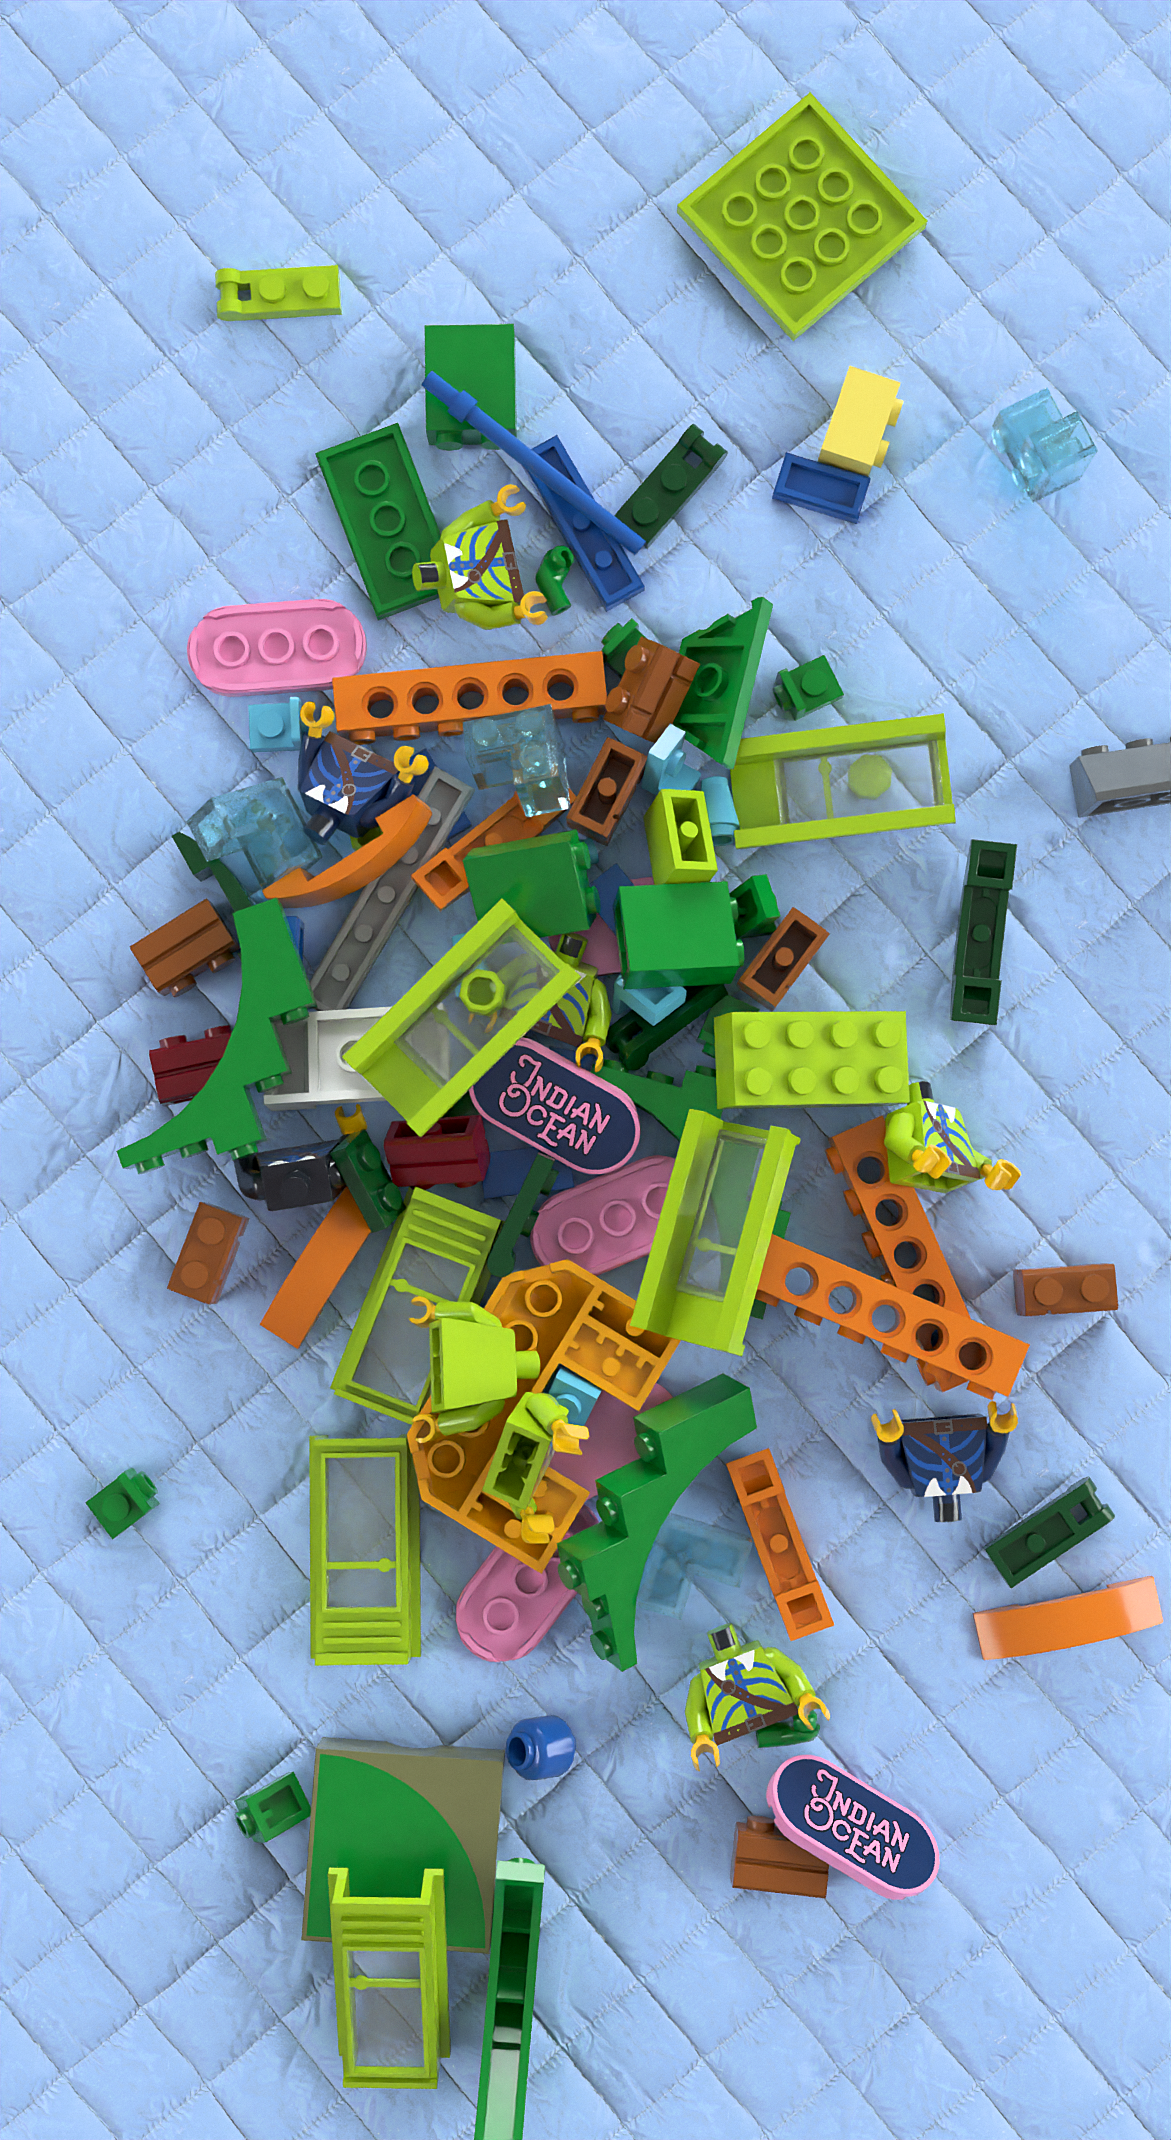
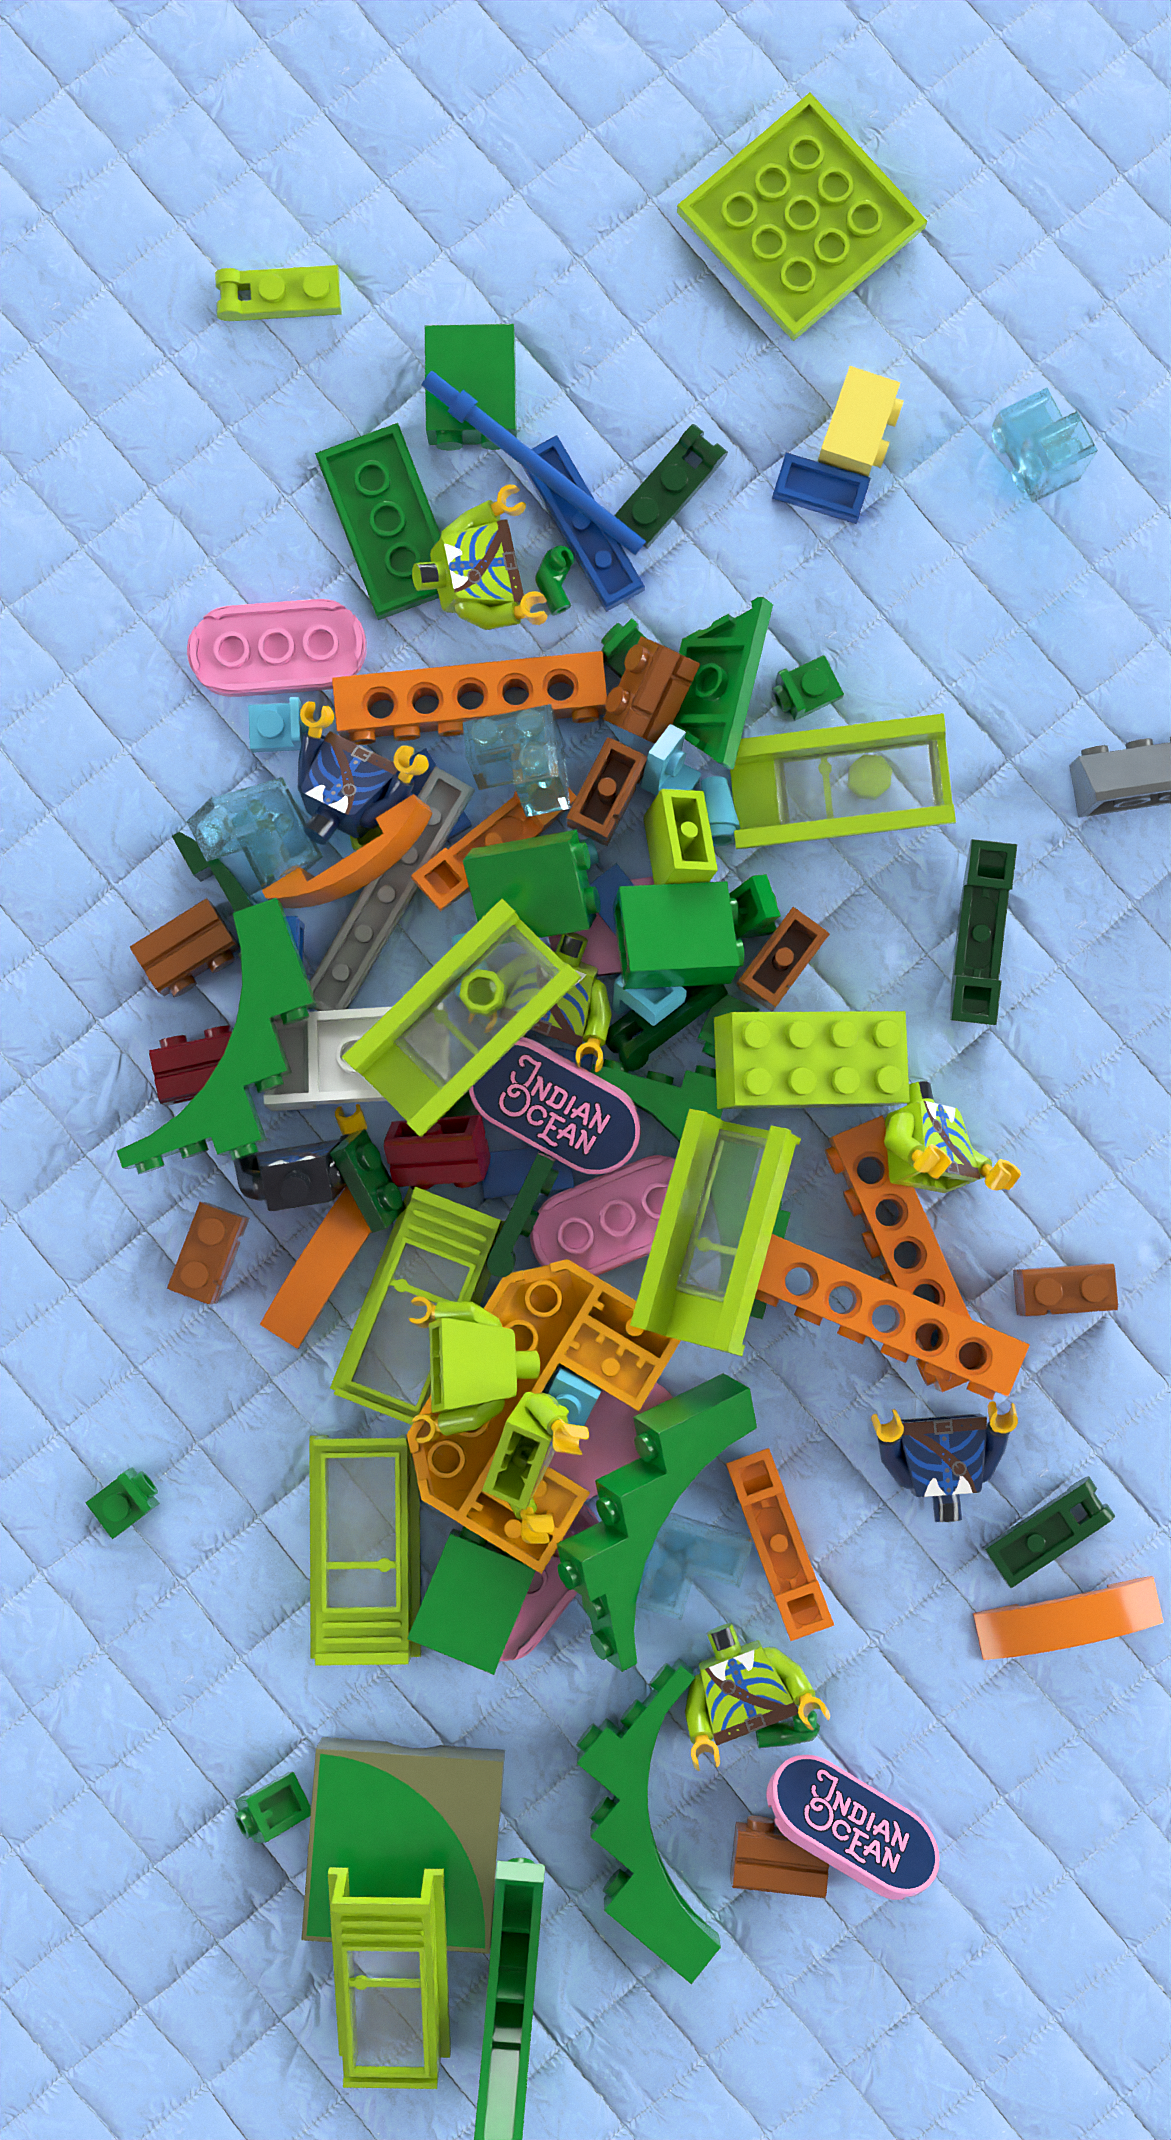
blue head [505,1715,576,1780] -> none
none -> green brick [407,1526,536,1675]
none -> green arch [576,1658,721,1984]

